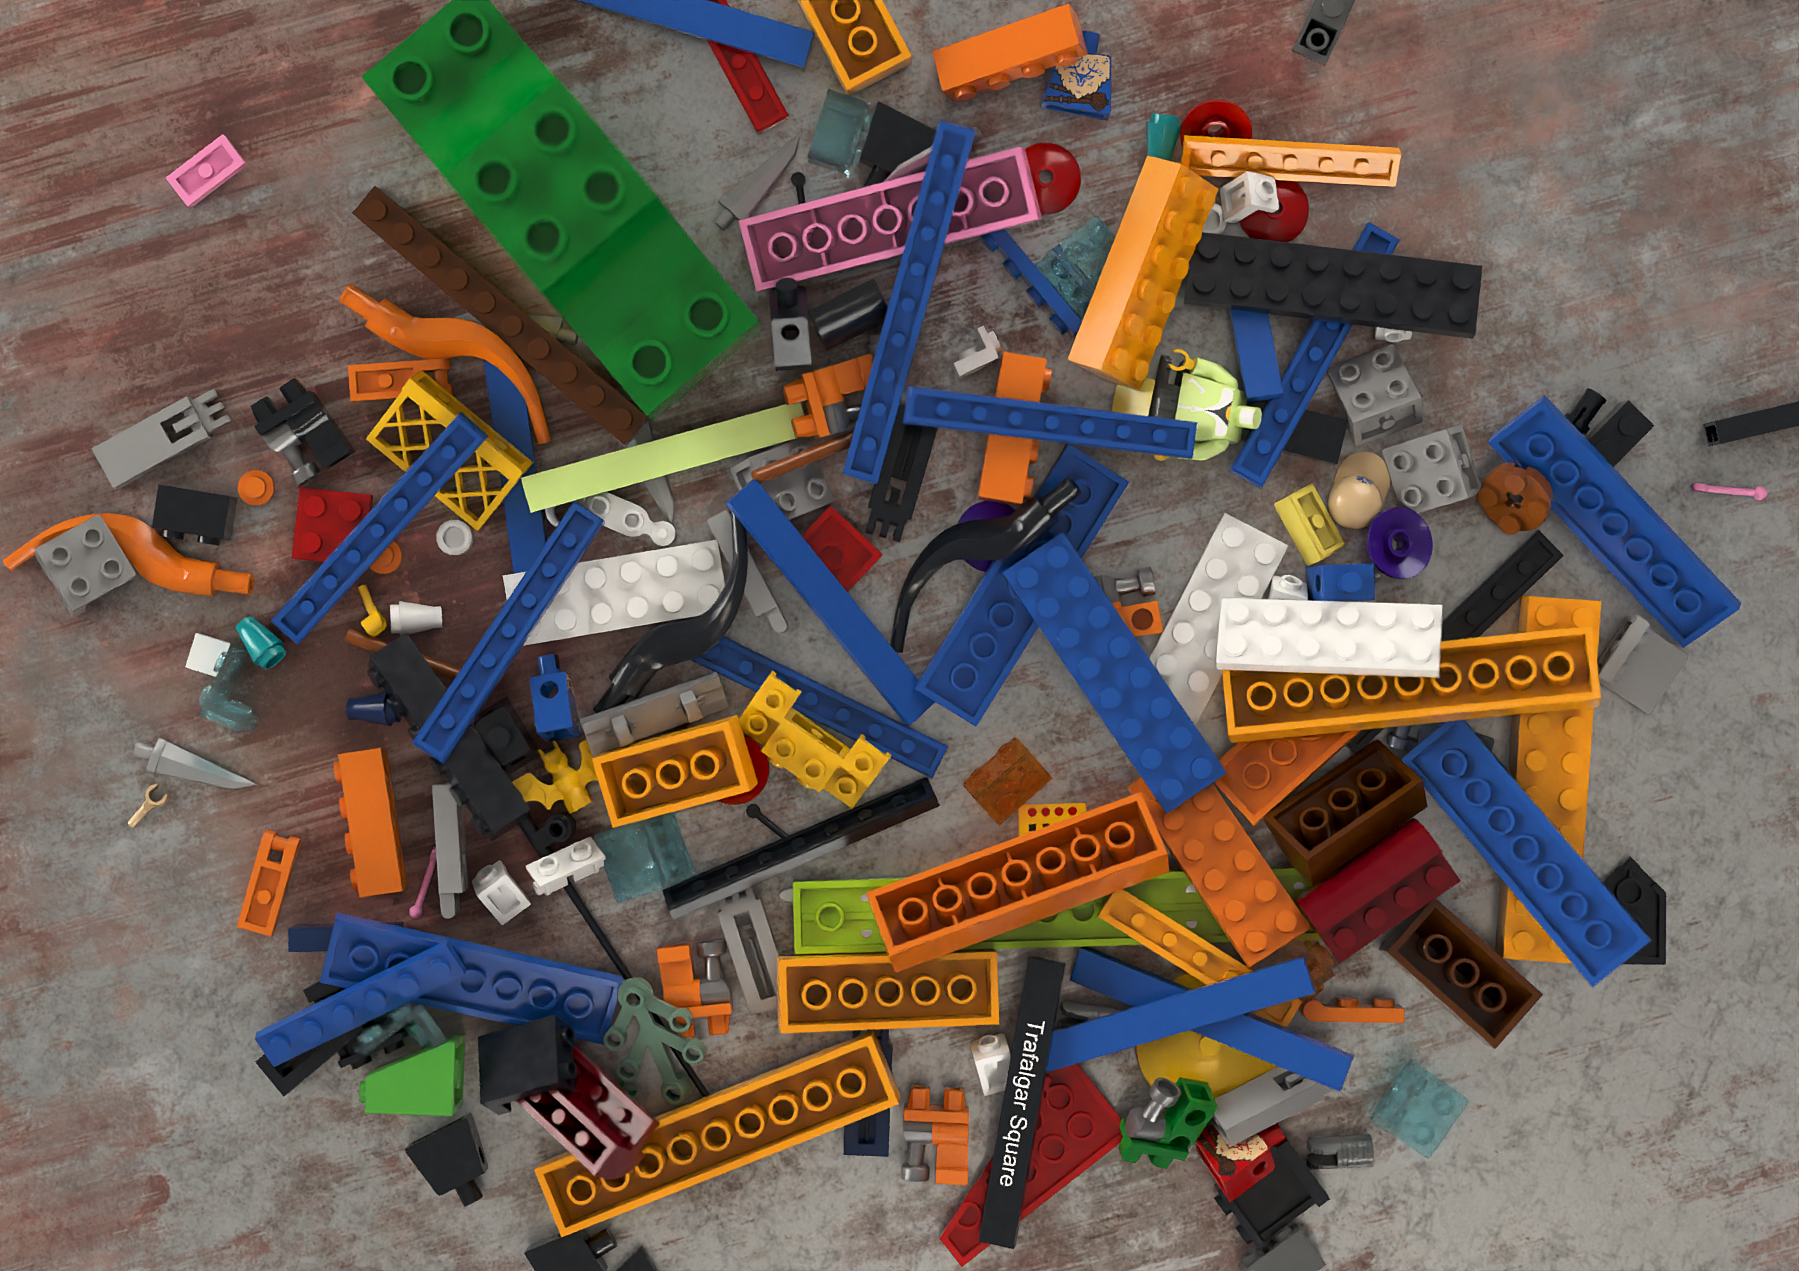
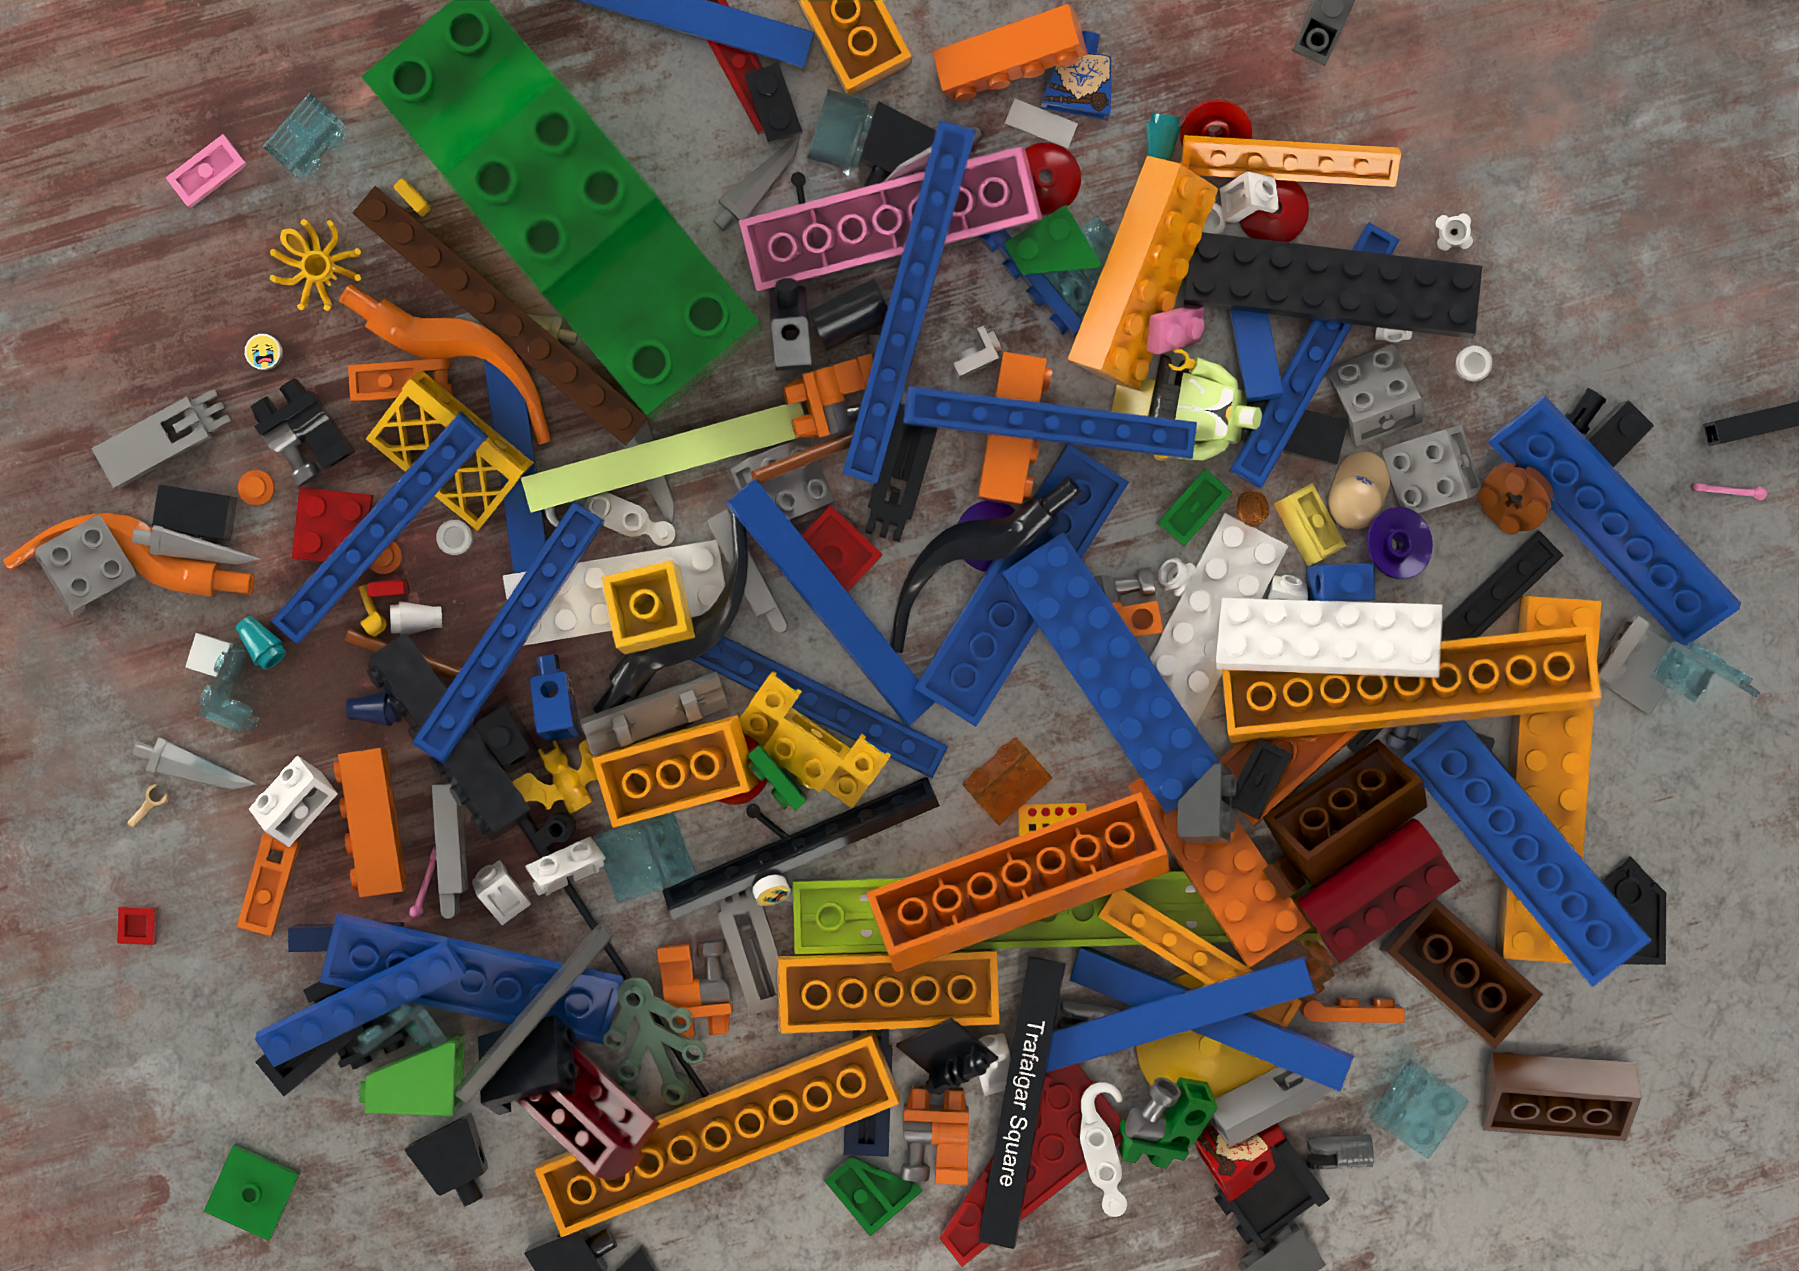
none -> red plate [117,906,158,945]
none -> light grey bar [132,525,260,565]
none -> green plate [203,1144,301,1241]
none -> tile [245,334,283,370]
none -> white brick [249,756,338,847]
none -> clear light blue brick [262,93,347,180]
none -> yellow animal [270,219,362,311]
none -> red tile [367,580,409,597]
none -> yellow tile [392,178,432,218]
none -> dark grey tile [456,921,612,1103]
none -> yellow brick [601,560,695,655]
none -> black plate [744,62,803,145]
none -> green plate [747,744,807,811]
none -> tile [752,875,790,906]
none -> green wing [823,1156,923,1236]
none -> black hinge [896,1017,999,1095]
none -> green wing [1004,205,1102,275]
none -> white sticker [1005,99,1078,148]
none -> white piece [1080,1082,1127,1217]
none -> bright pink plate [1147,305,1205,354]
none -> green plate [1157,469,1232,547]
none -> white plate [1158,557,1196,596]
none -> dark grey slope [1177,764,1237,844]
none -> black plate [1231,738,1293,820]
none -> clear orange plate [1237,491,1270,527]
none -> reddish brown tile [1262,854,1306,900]
none -> white plate [1435,213,1473,251]
none -> white tile [1454,345,1493,382]
none -> reddish brown slope [1482,1052,1642,1141]
none -> clear light blue bracket [1650,640,1760,703]

